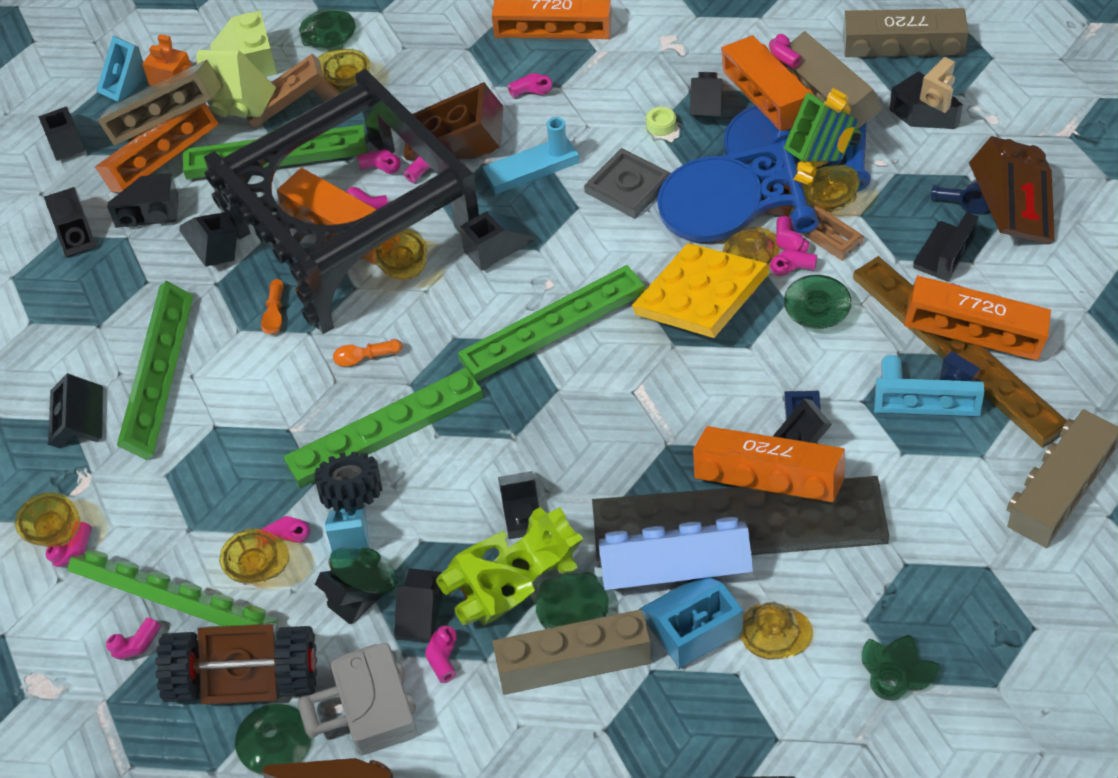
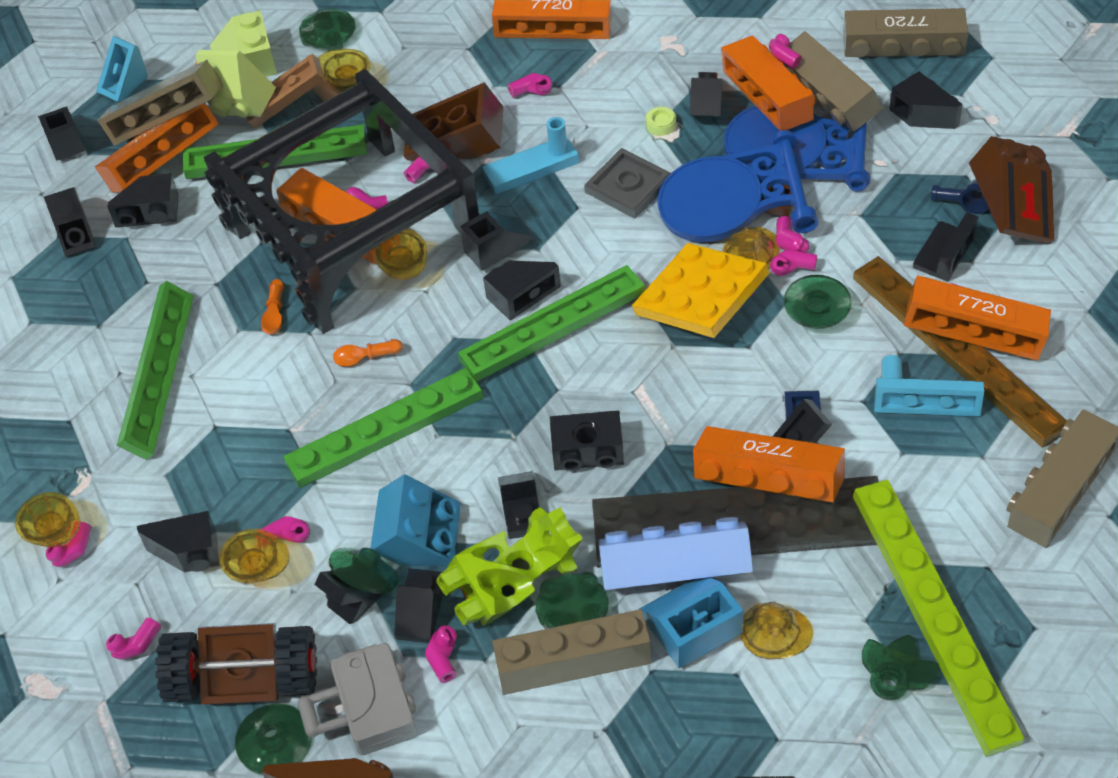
black panel [48,373,103,449] -> none
bright green plate [67,550,278,626] -> none
orange brick [142,34,192,86] -> none
black slope [179,212,238,266] -> none
black bush [314,452,382,512] -> none
medium azure slope [325,504,370,558] -> none
dark pink arm [357,149,401,174] -> none
torso [784,87,861,186] -> none
medium nougat tile [800,204,864,261] -> none
clear yellow piece [802,165,860,213] -> none
tan bracket [920,57,955,113] -> none
dark blue plate [940,351,980,381] -> none
none -> black slope [137,511,220,573]
none -> dark azure slope [370,474,461,566]
none -> black slope [483,260,561,320]
none -> black brick [550,410,624,471]
none -> lime plate [853,479,1025,757]

